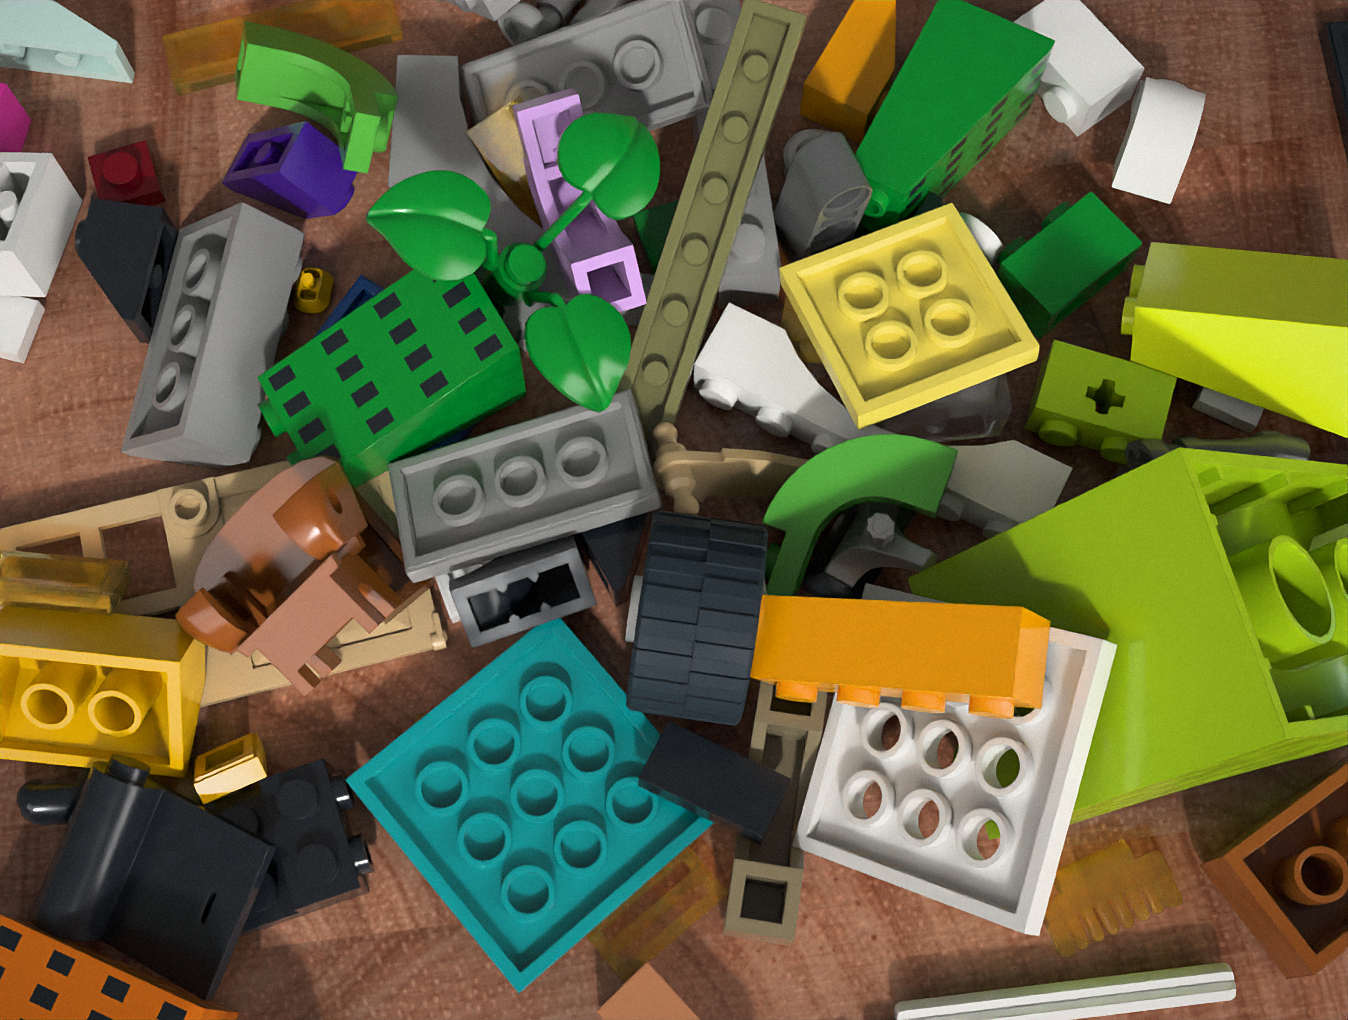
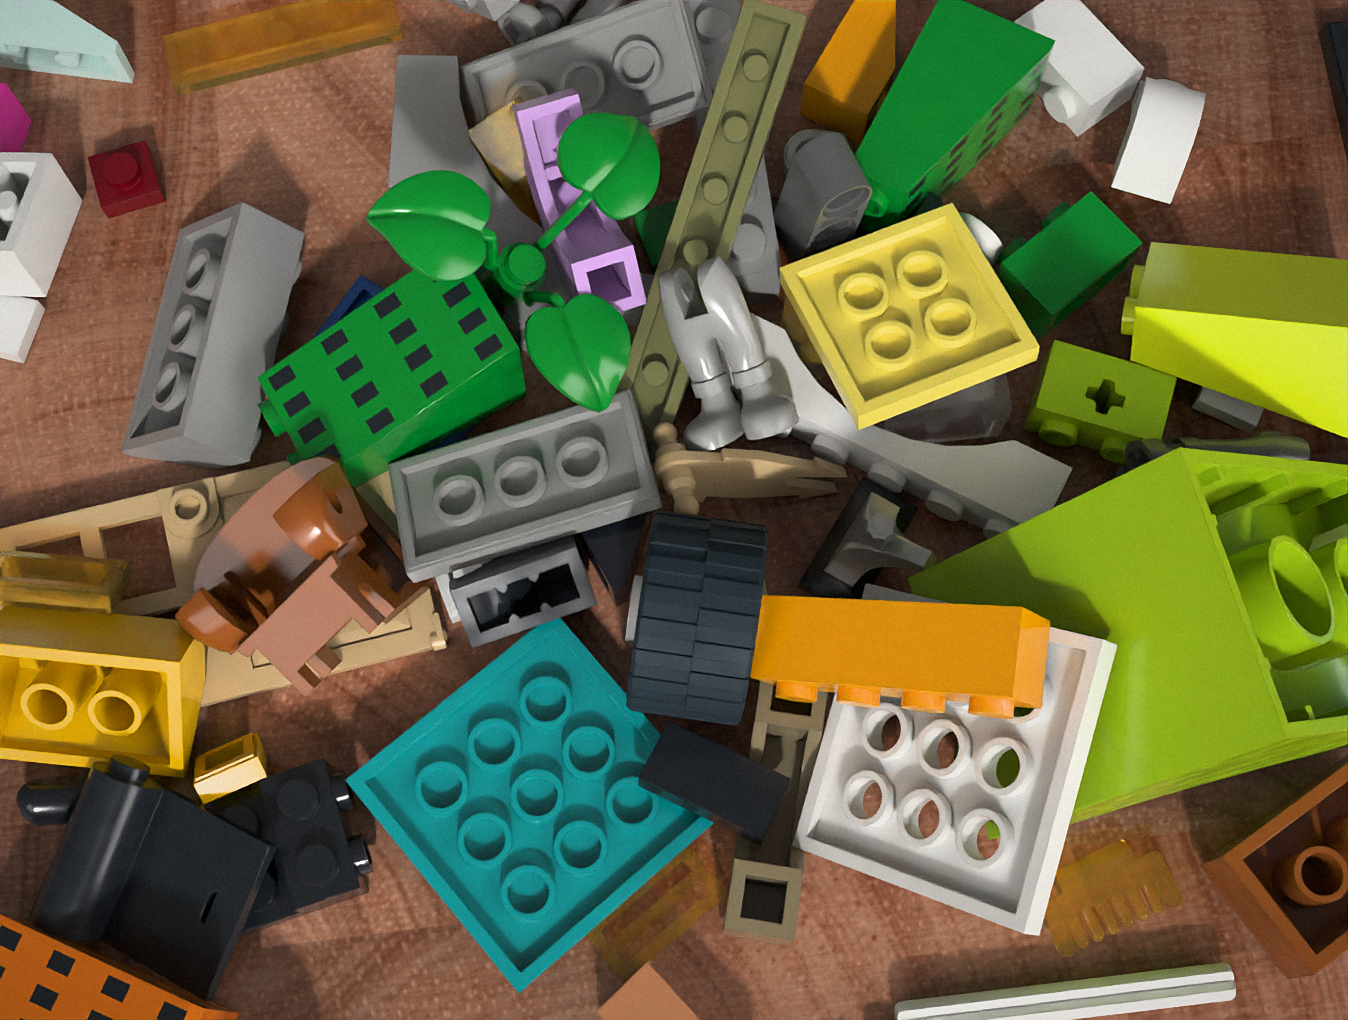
black slope [75,198,179,344] -> none
dark purple slope [222,121,358,219] -> none
bright green arch [234,21,398,174] -> none
yellow rock [293,268,333,313] -> none
bright green arch [762,434,958,596] -> none
none -> light grey piece [658,256,799,452]

